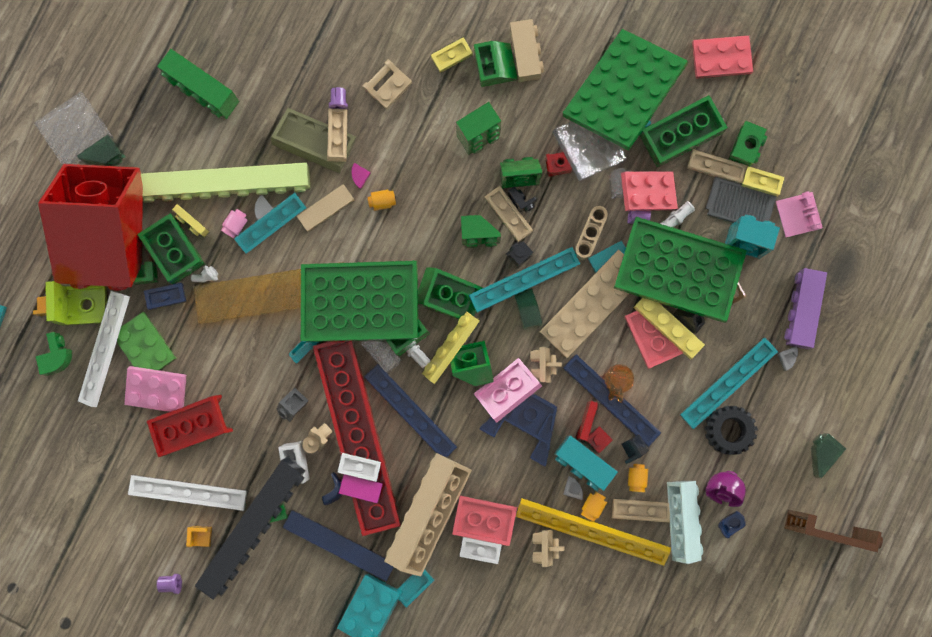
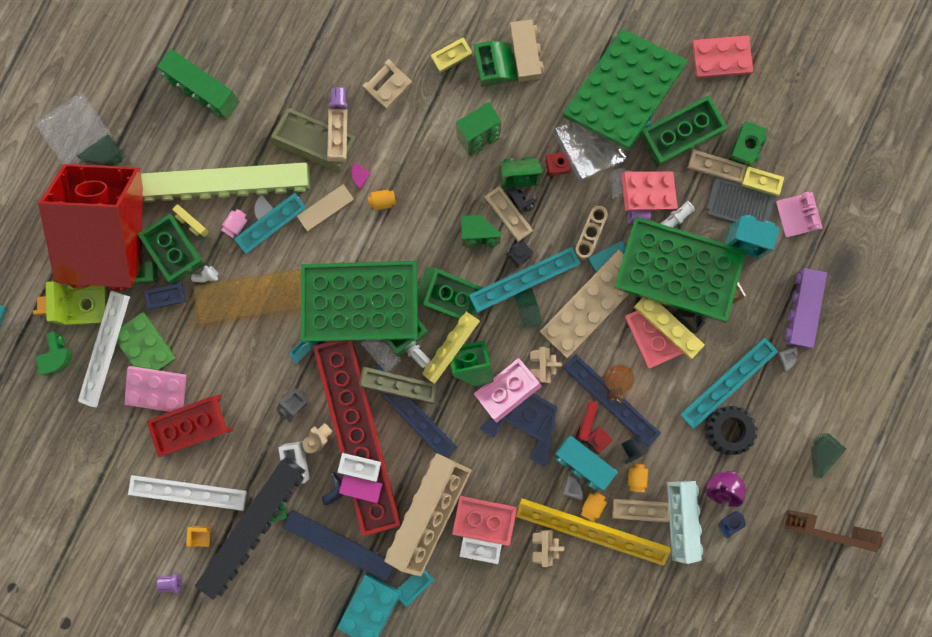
none -> olive plate [359,367,437,404]

